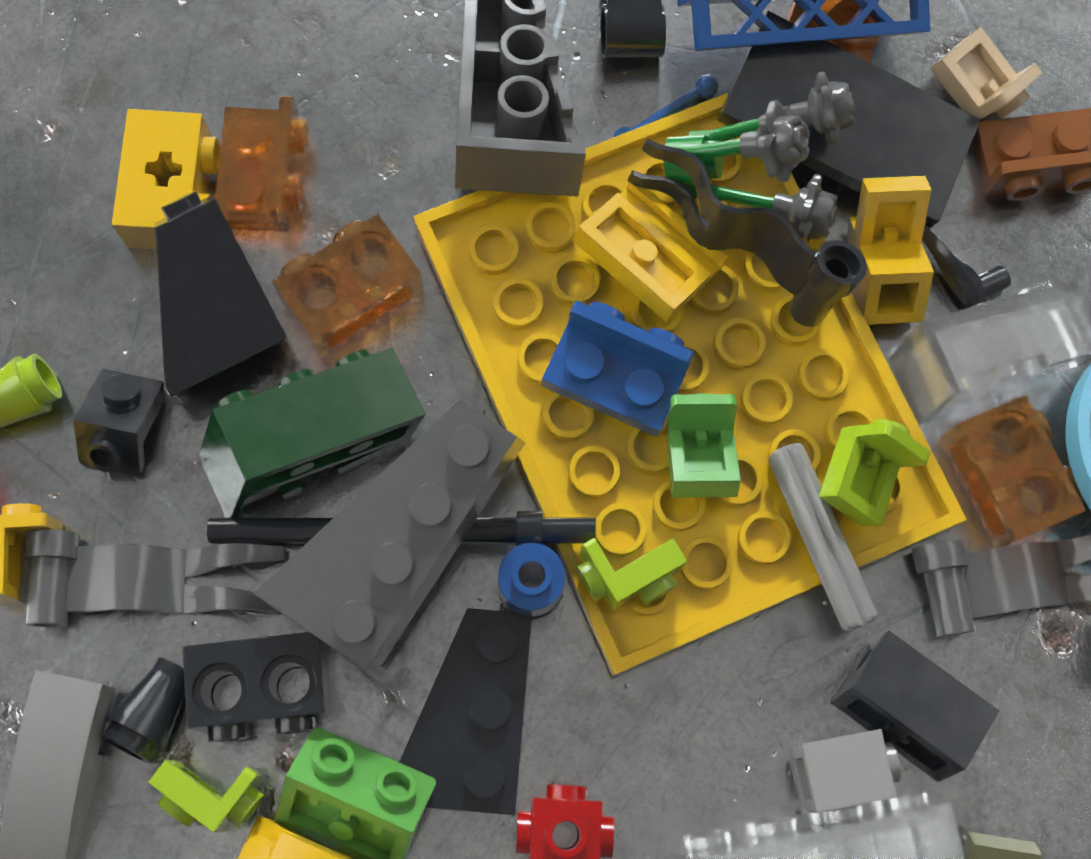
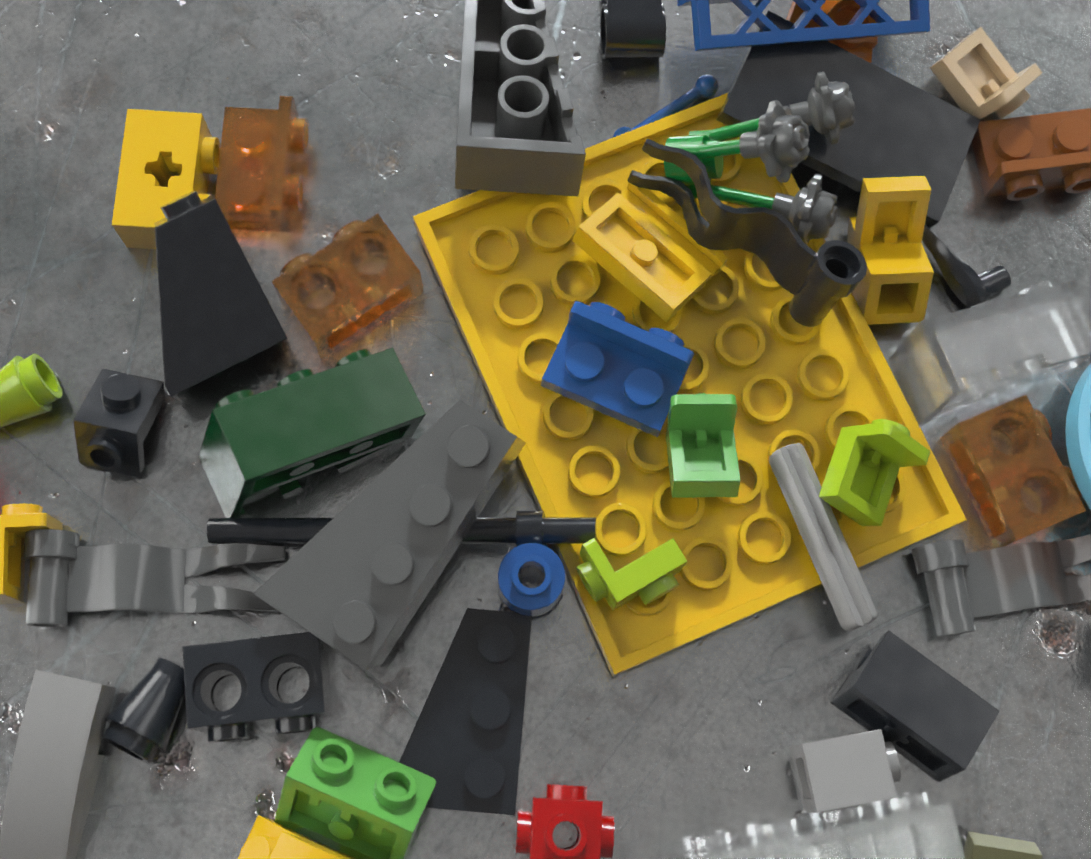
lime bracket [148,759,266,833] -> none

